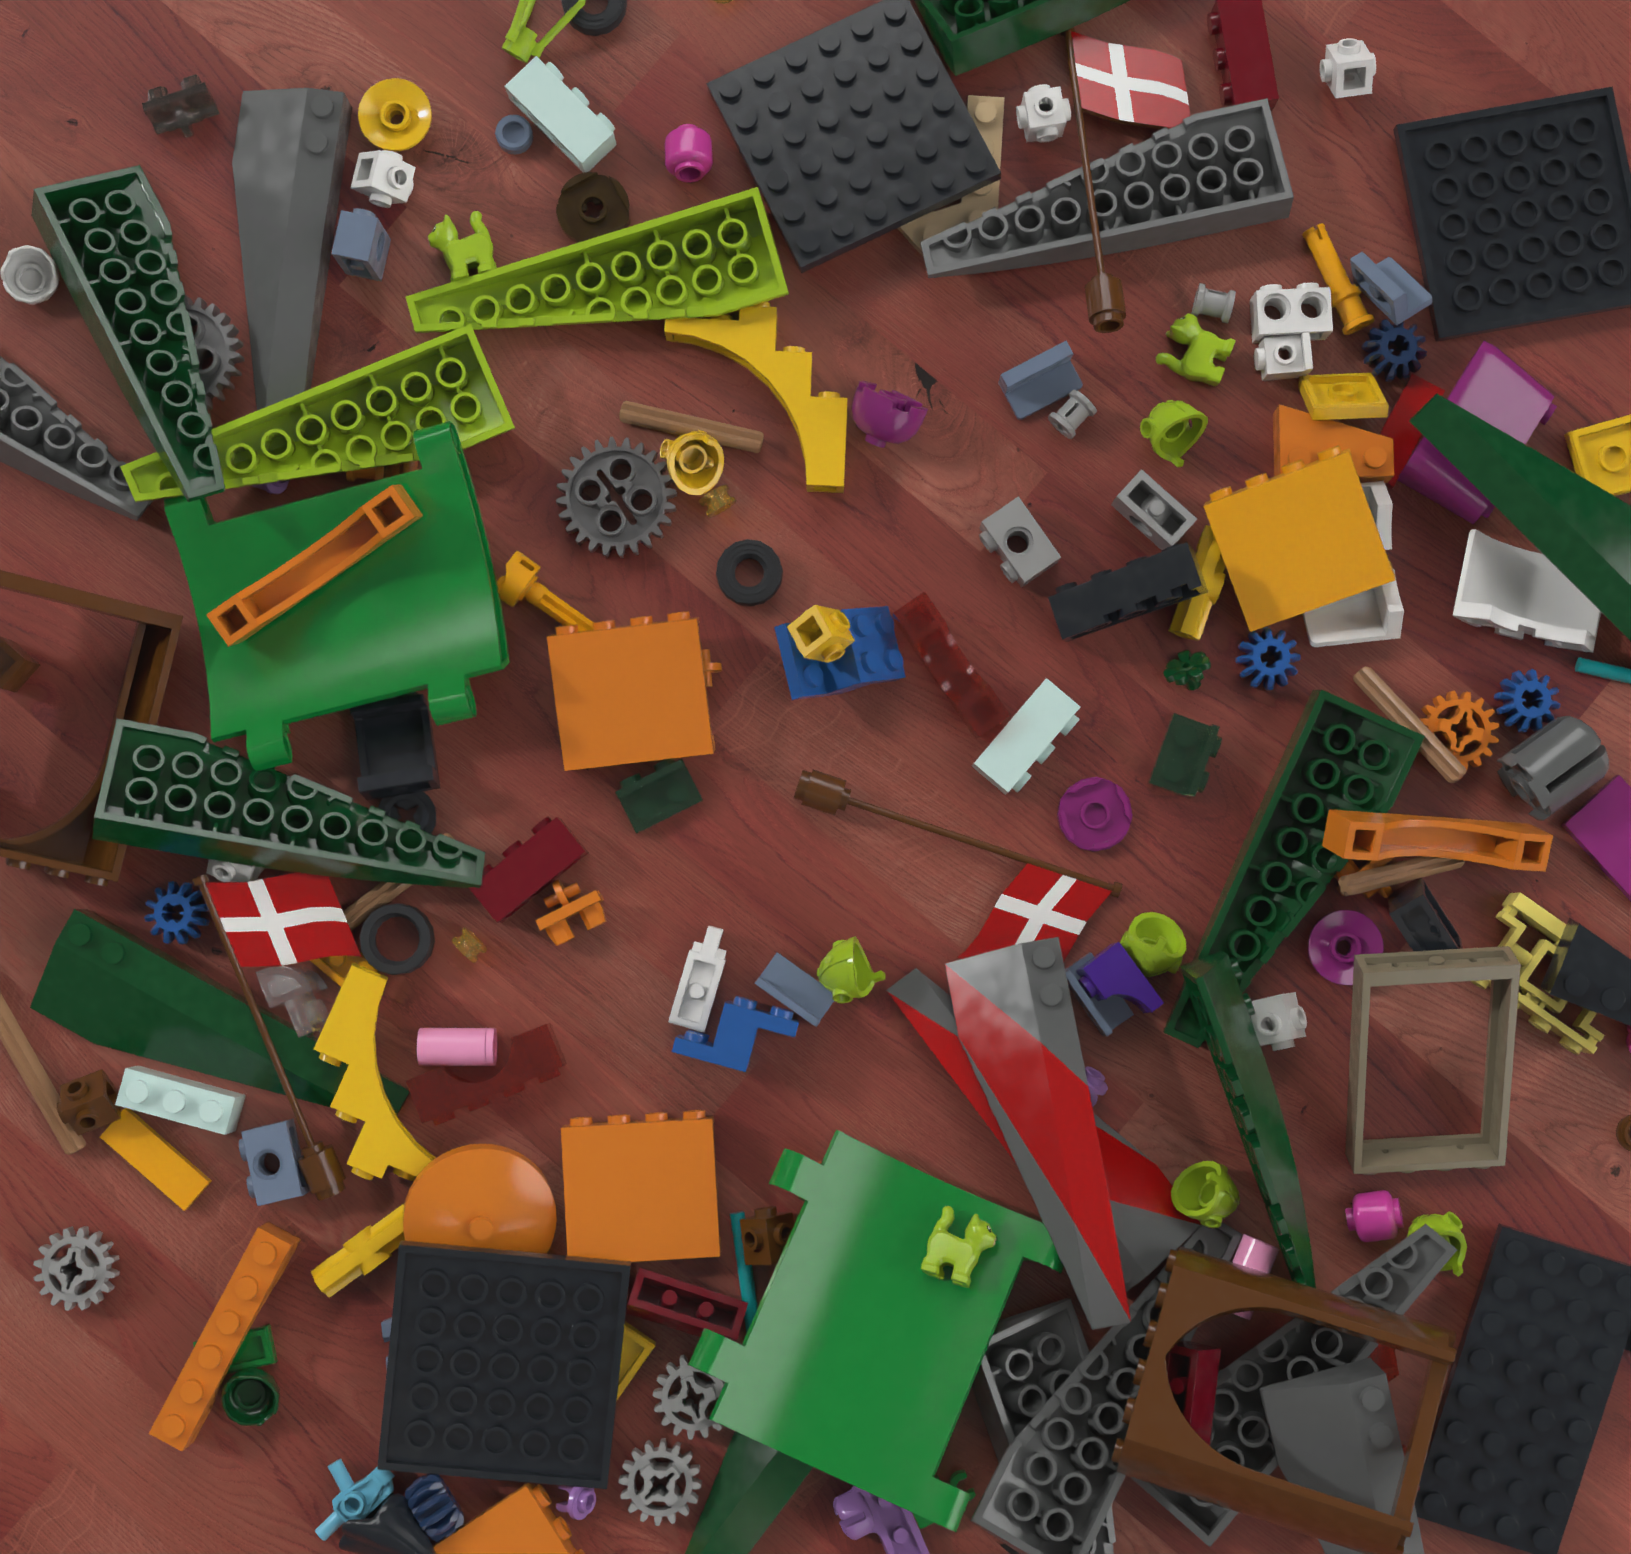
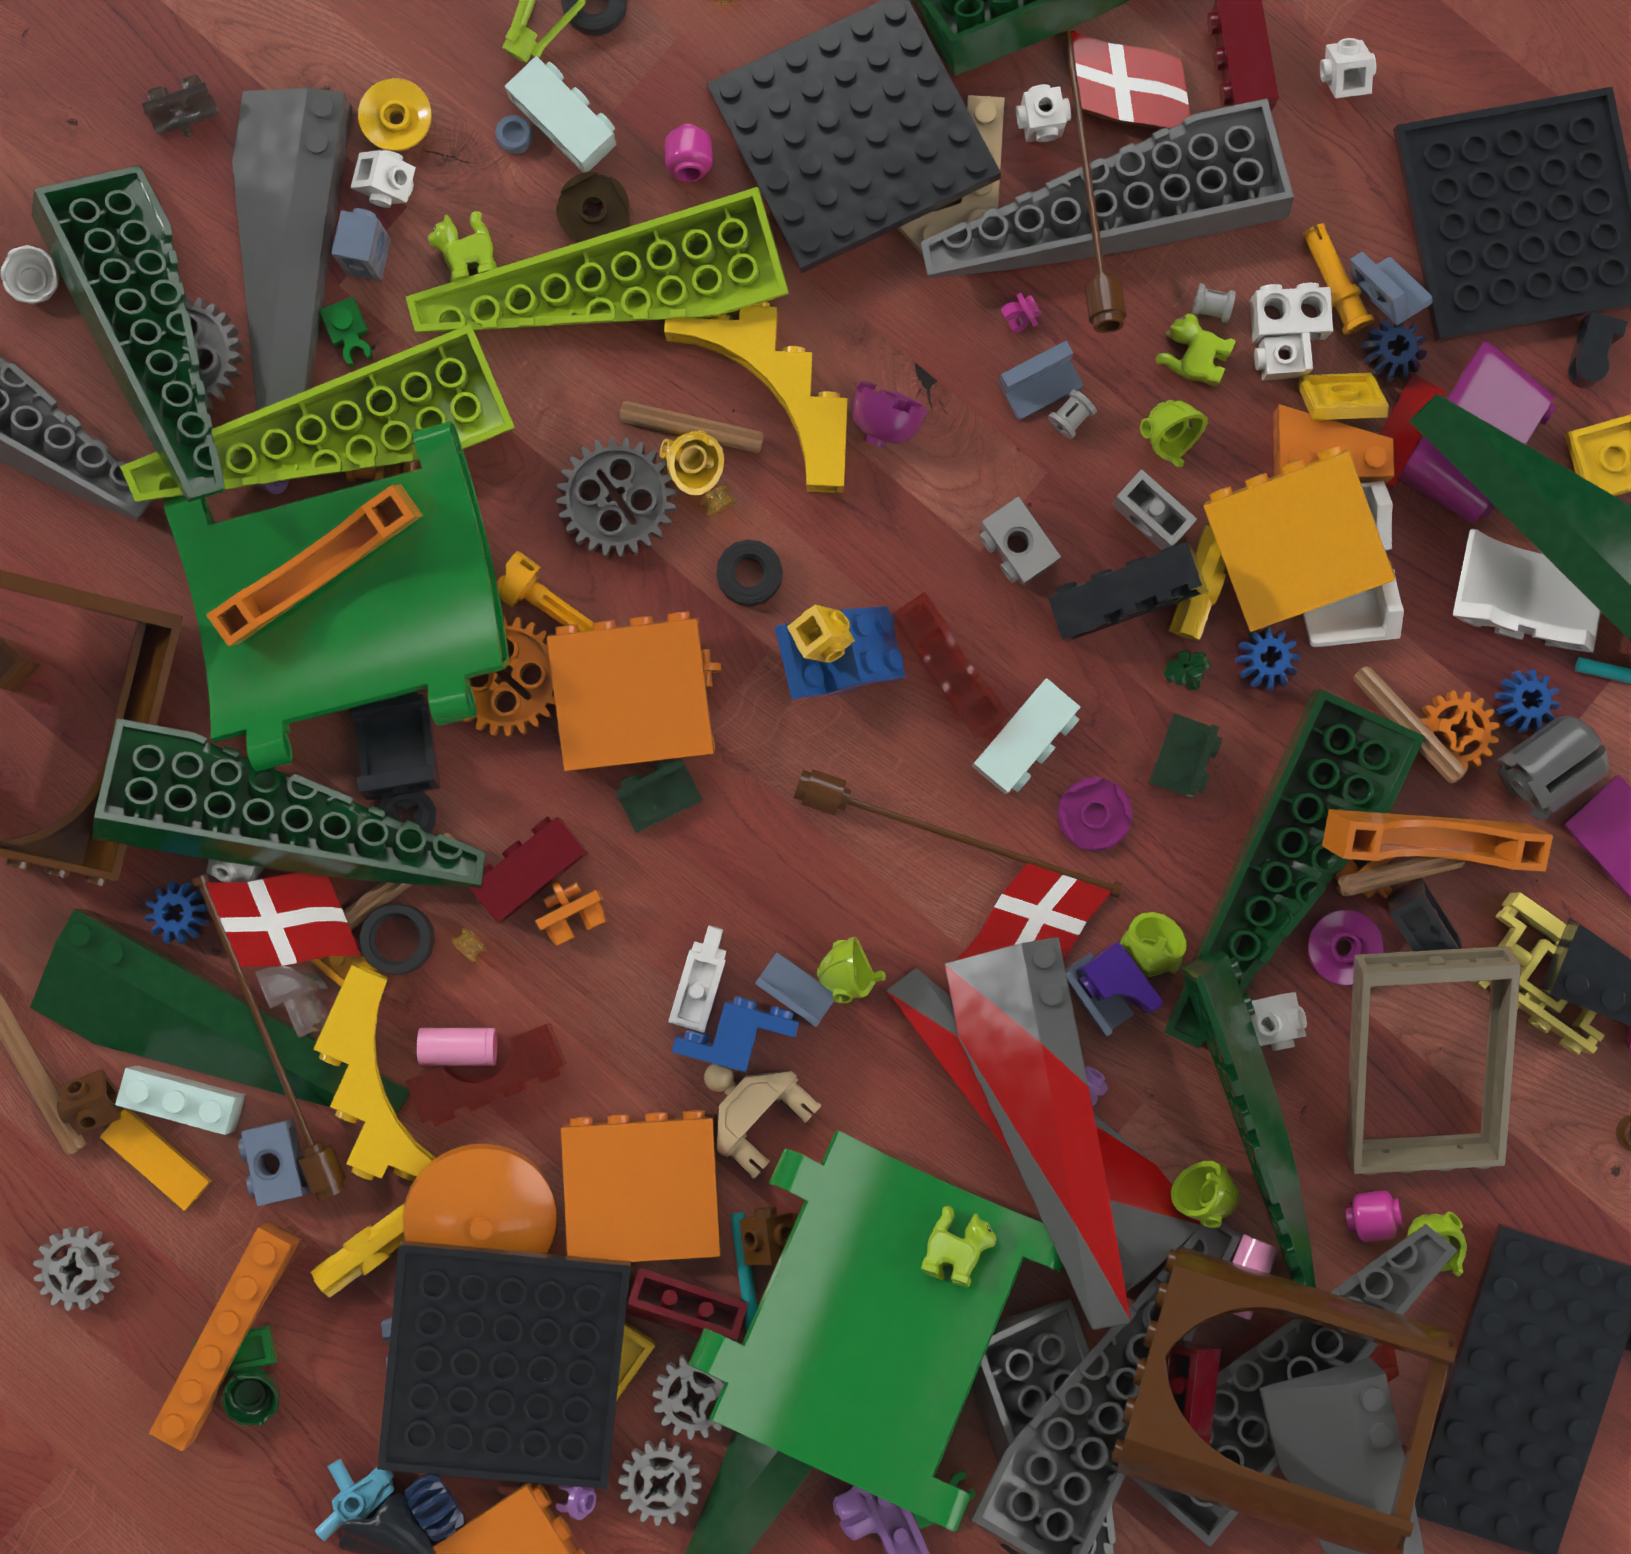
none -> green plate [319,296,373,368]
none -> orange gear [464,616,556,737]
none -> tan connector [704,1063,821,1179]
none -> dark pink plate [1001,292,1041,333]
none -> black leg [1568,311,1628,388]

